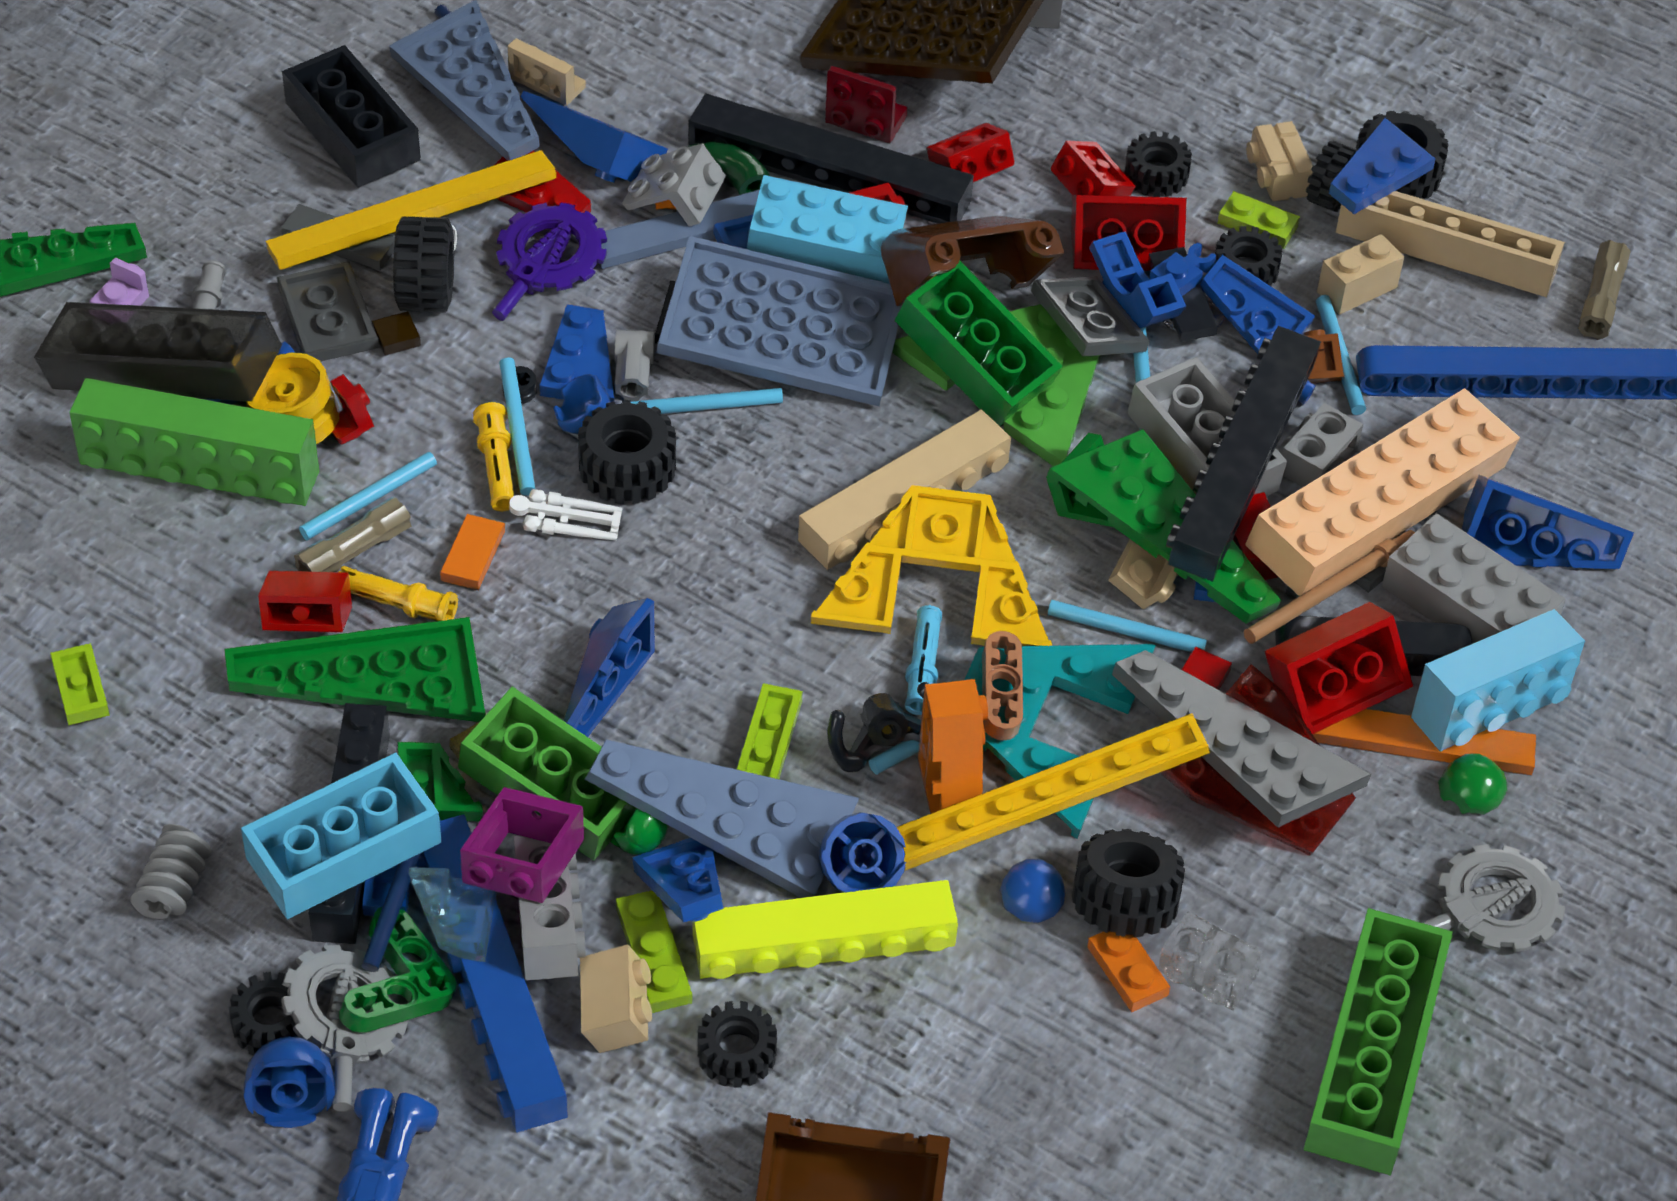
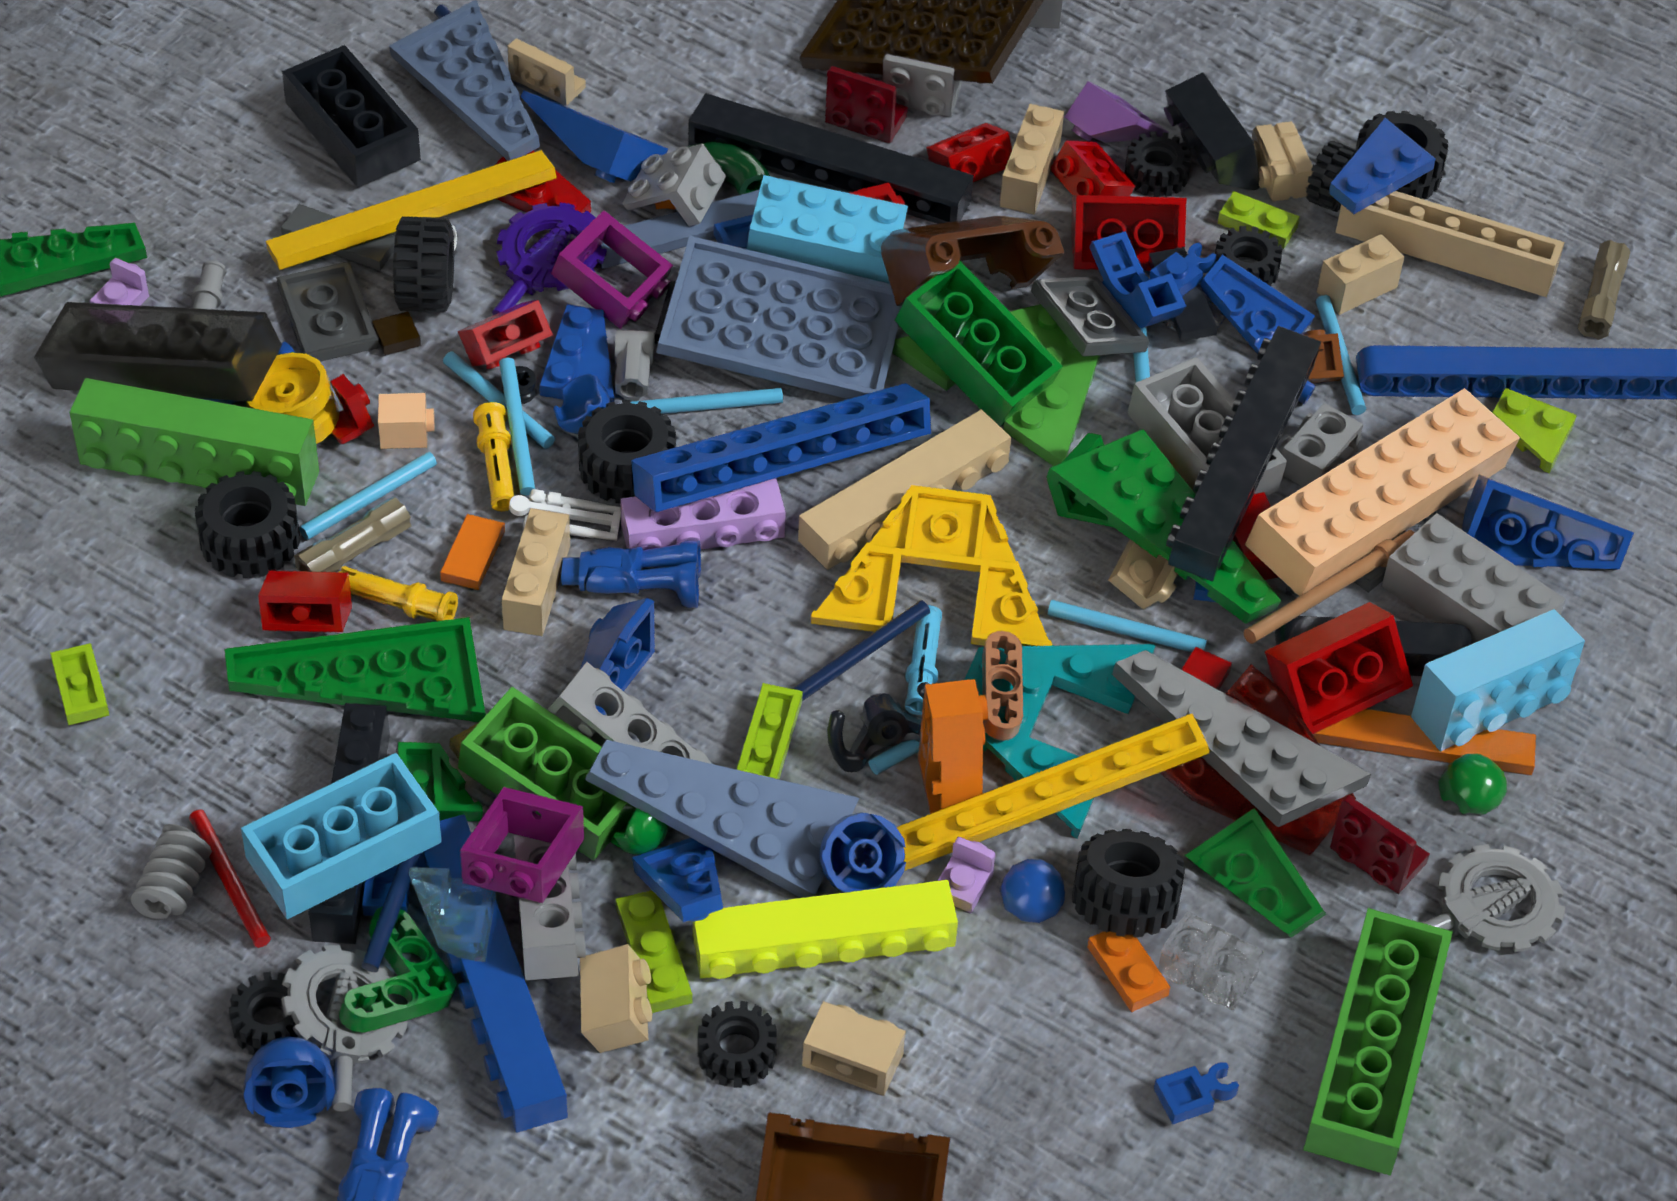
none -> red bar [189,809,271,948]
none -> black tyre [195,471,300,578]
none -> light nougat brick [378,393,435,449]
none -> medium azure bar [443,351,555,449]
none -> red brick [458,300,553,370]
none -> tan brick [502,508,570,636]
none -> light grey brick [547,662,712,764]
none -> magenta window [551,210,673,329]
none -> blue piece [561,540,701,608]
none -> lavender brick [621,478,786,550]
none -> blue brick [631,383,931,512]
none -> dark blue bar [792,600,930,701]
none -> tan brick [802,1001,906,1096]
none -> light grey bracket [883,54,962,117]
none -> lavender bracket [938,837,996,913]
none -> tan brick [1000,104,1064,215]
none -> medium lavender slope [1065,81,1169,142]
none -> blue plate [1153,1062,1239,1125]
none -> black slope [1164,72,1260,191]
none -> green wing [1184,808,1326,938]
none -> dark red bracket [1330,795,1430,894]
none -> lime wing [1493,388,1577,474]

